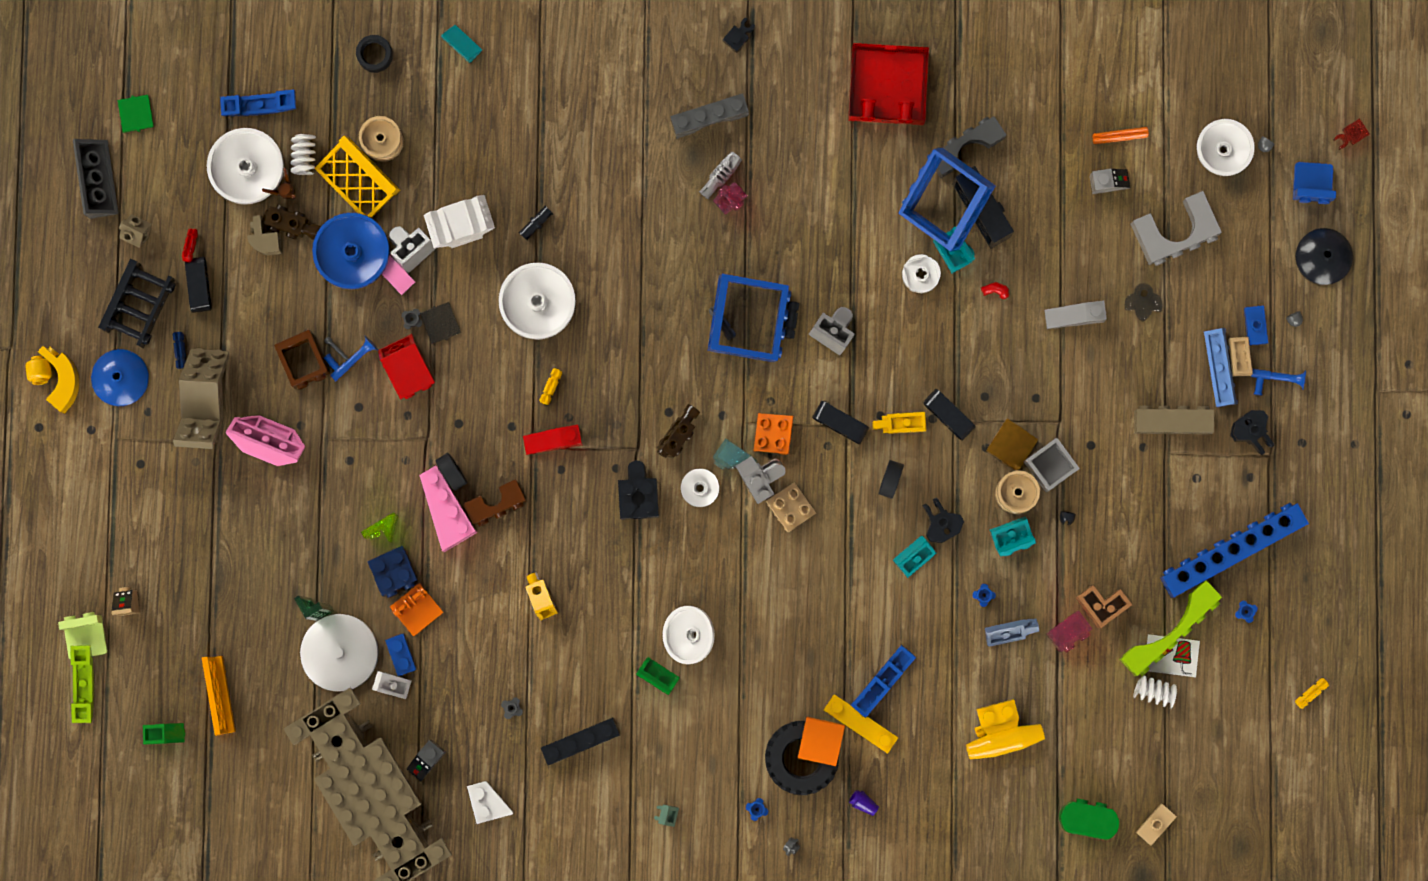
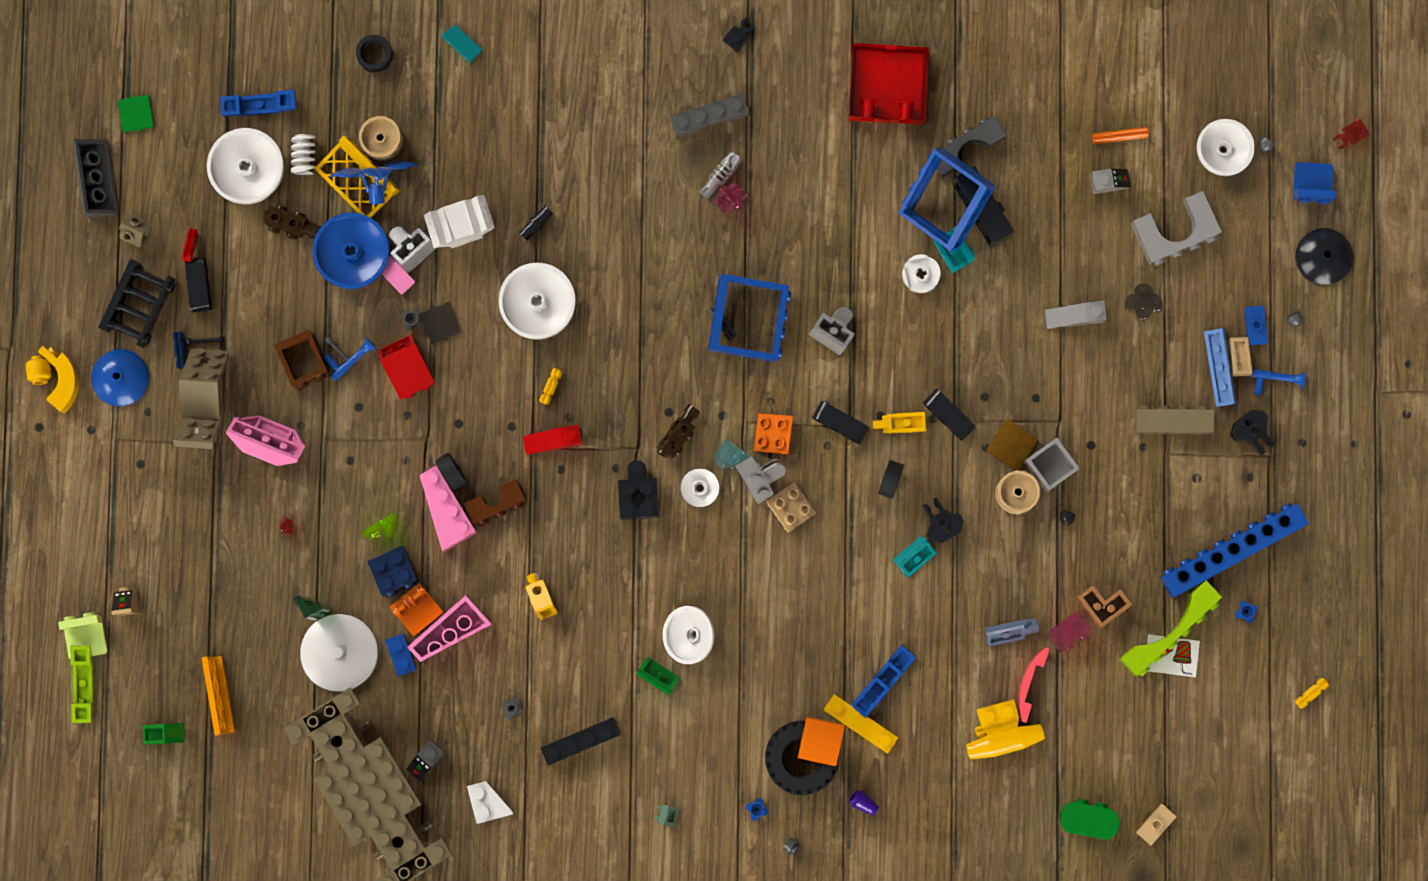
dark tan brick [247,215,282,255] -> none
reddish brown plant [262,167,296,199] -> none
white slope [372,671,411,699] -> none
black axle [784,301,800,339] -> none
blue plate [972,584,996,607] -> none
red arm [981,282,1010,299] -> none
teal bracket [990,517,1036,556] -> none
white piece [1133,675,1177,709] -> none
none -> black hinge [185,337,225,345]
none -> clear red plate [280,517,293,537]
none -> blue plant [330,161,418,204]
none -> bright pink wedge [407,595,492,662]
none -> coral slope [1018,648,1049,723]

